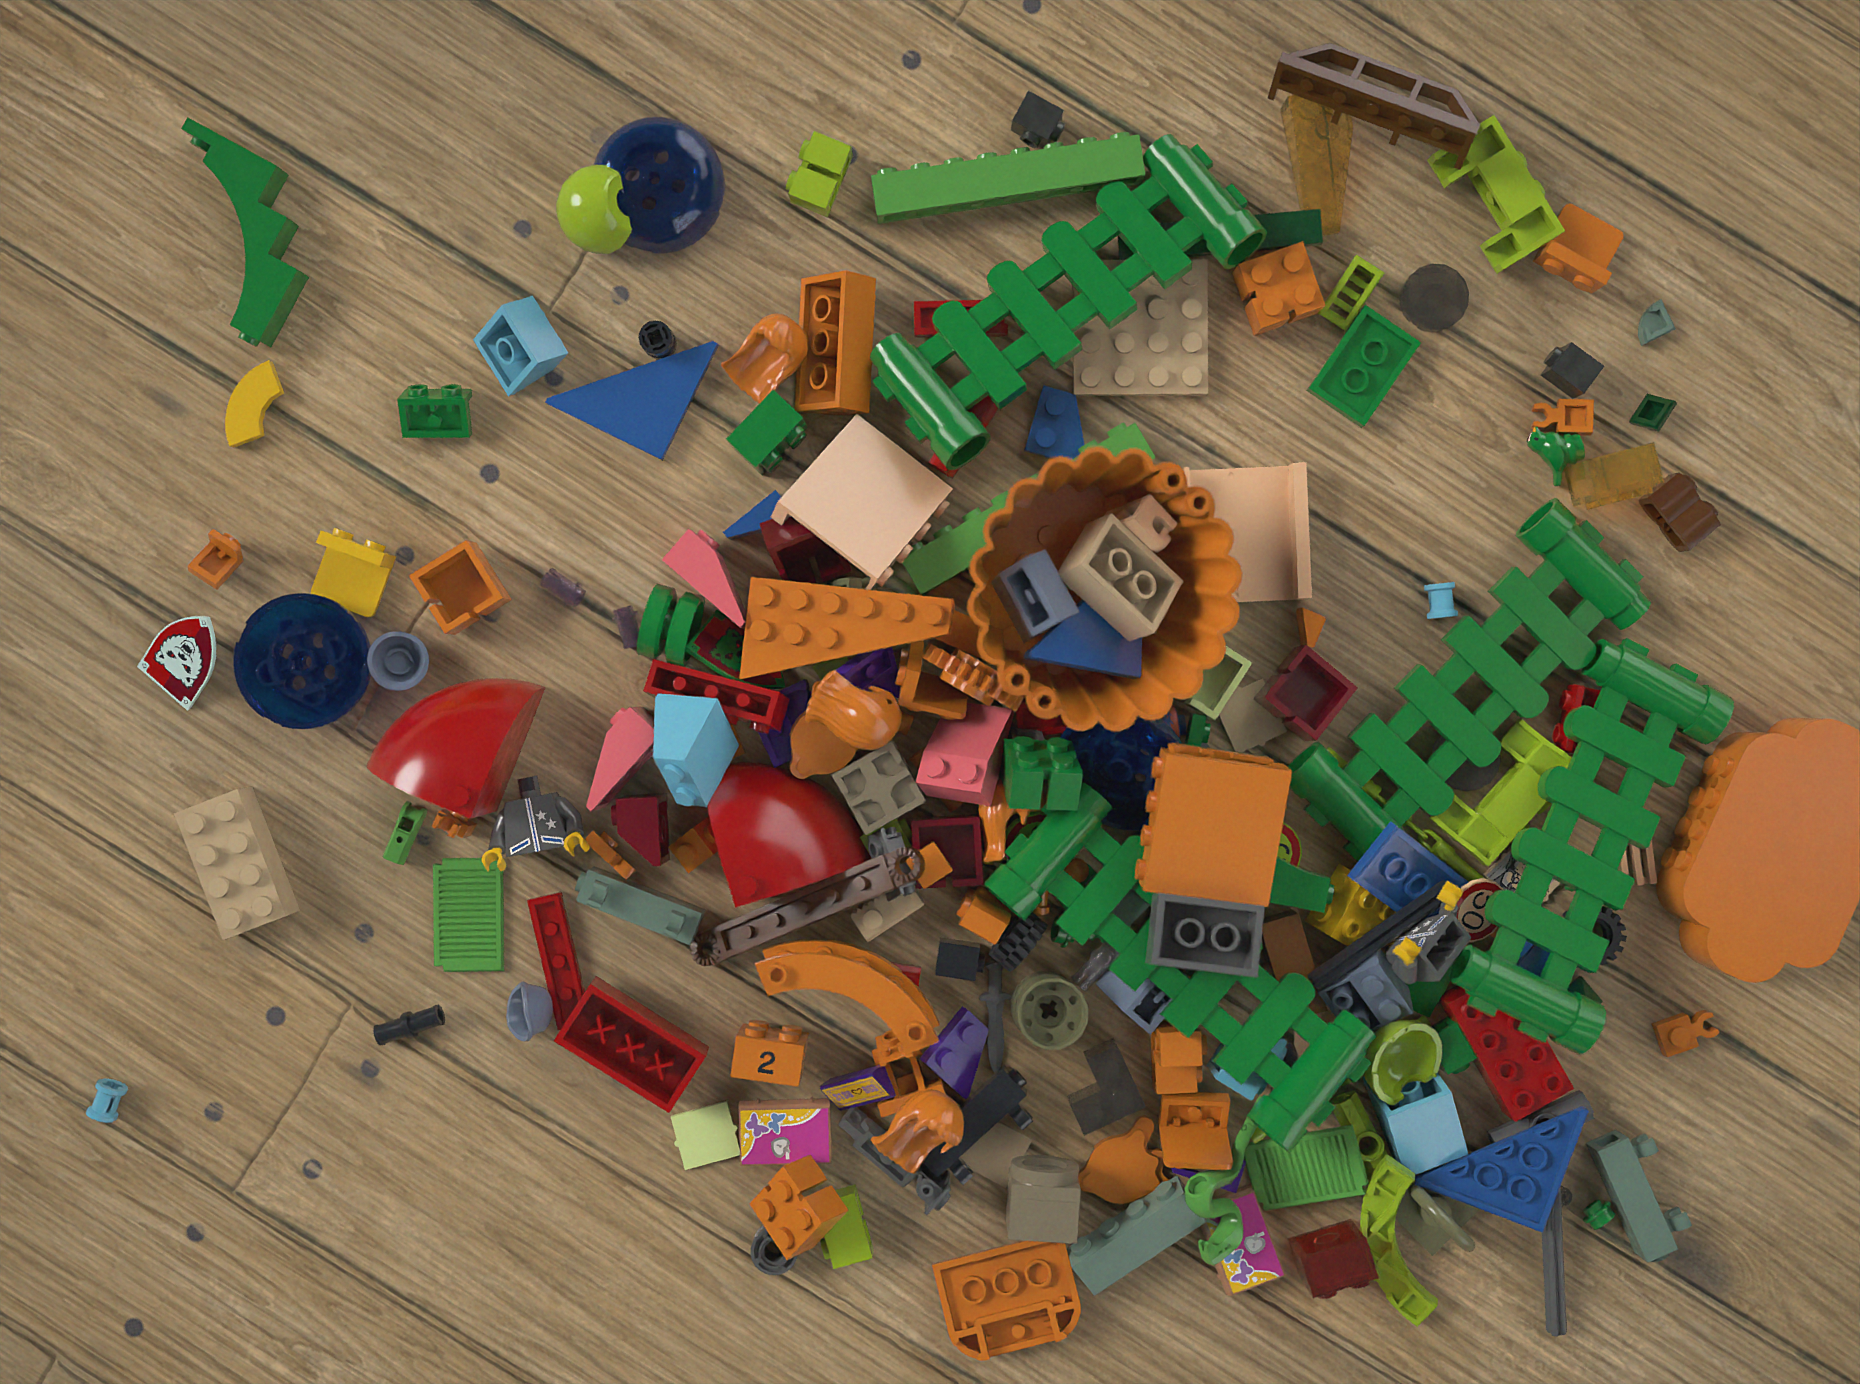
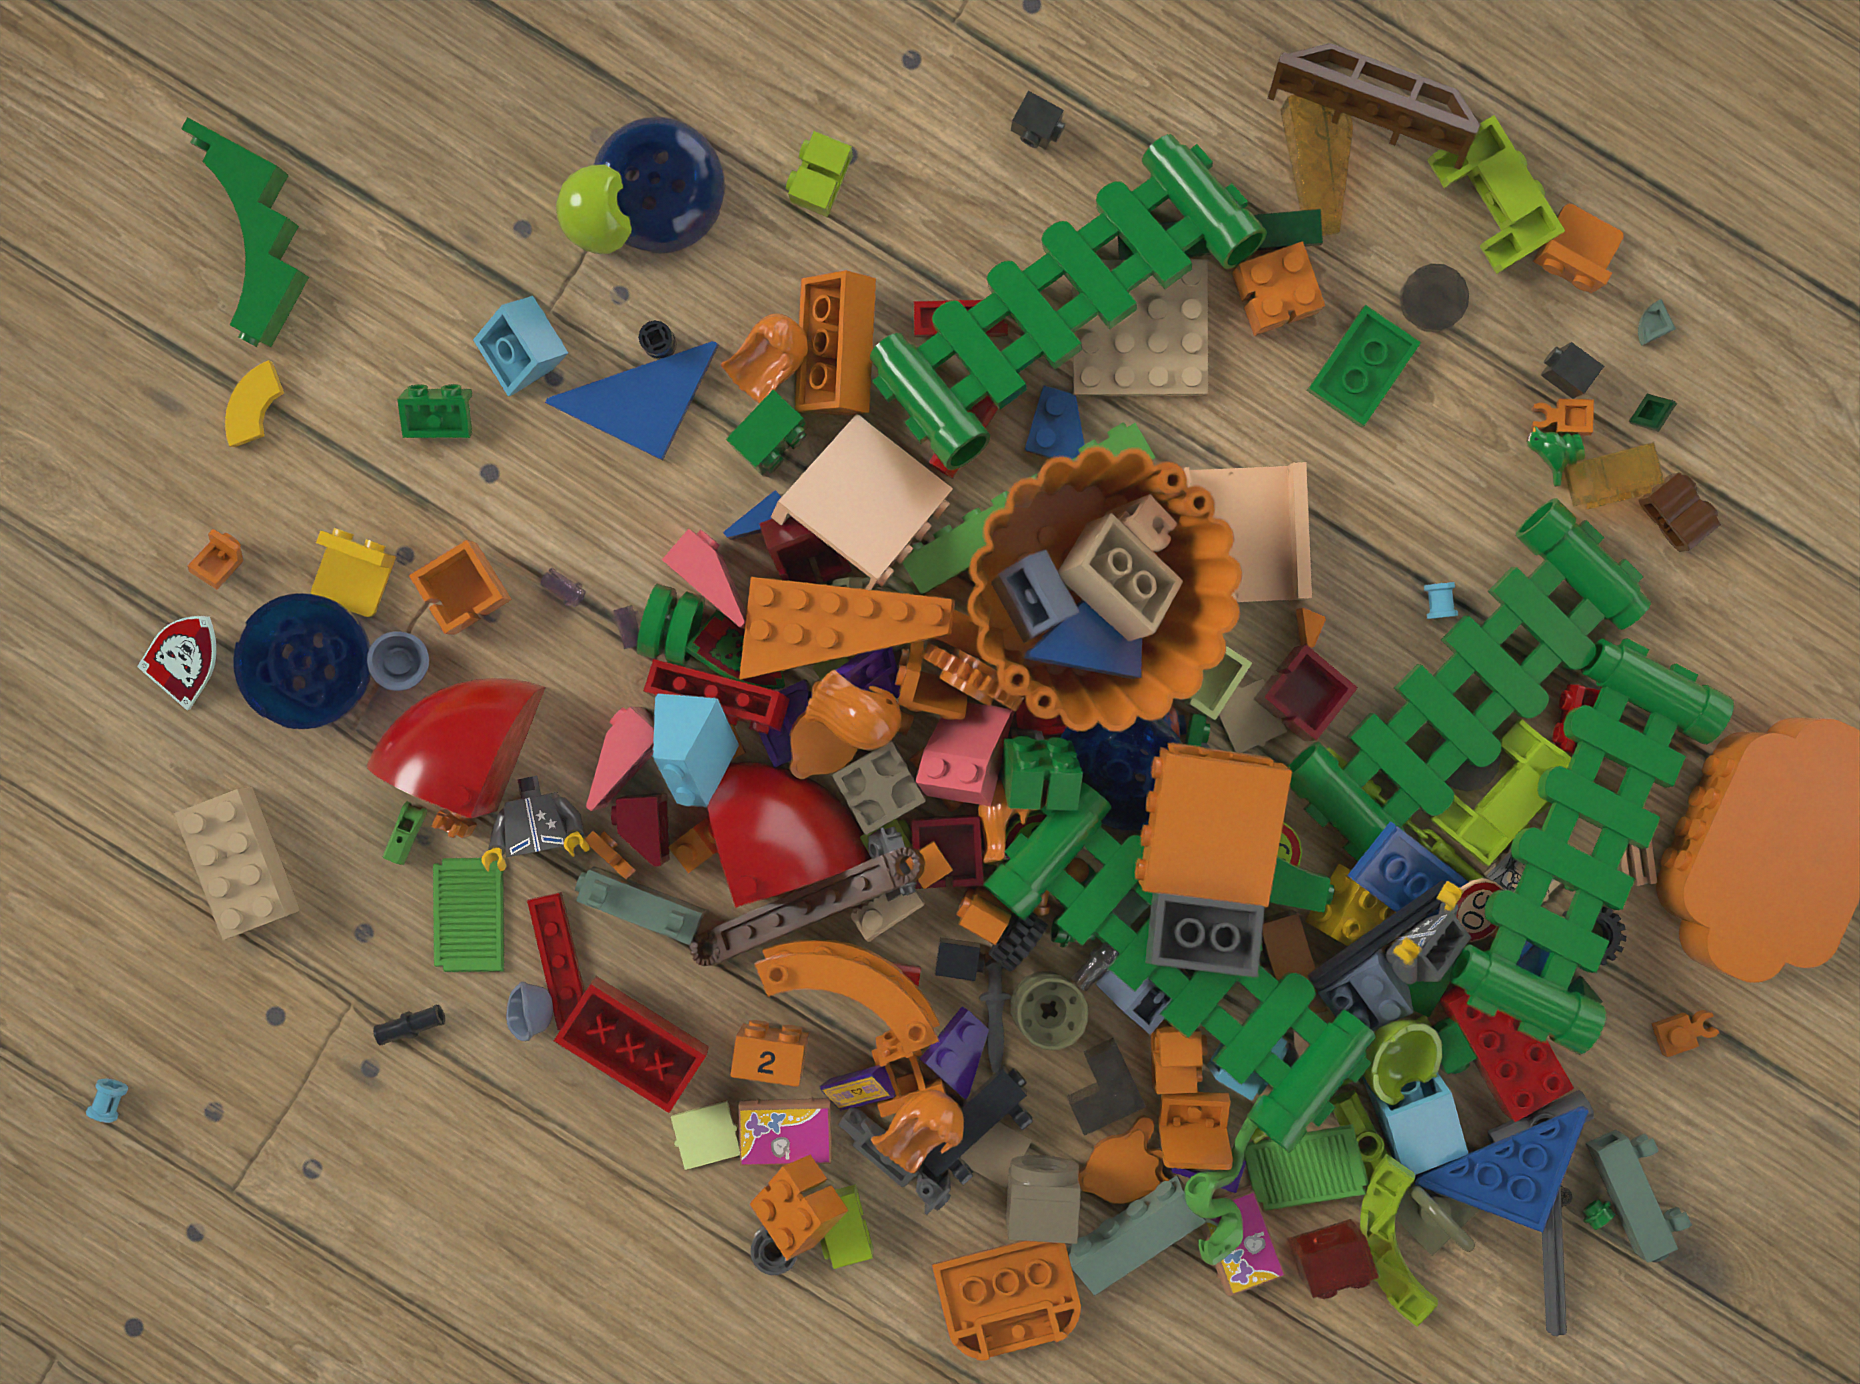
bright green brick [871,132,1145,224] -> none
lime slope [1318,255,1385,331] -> none

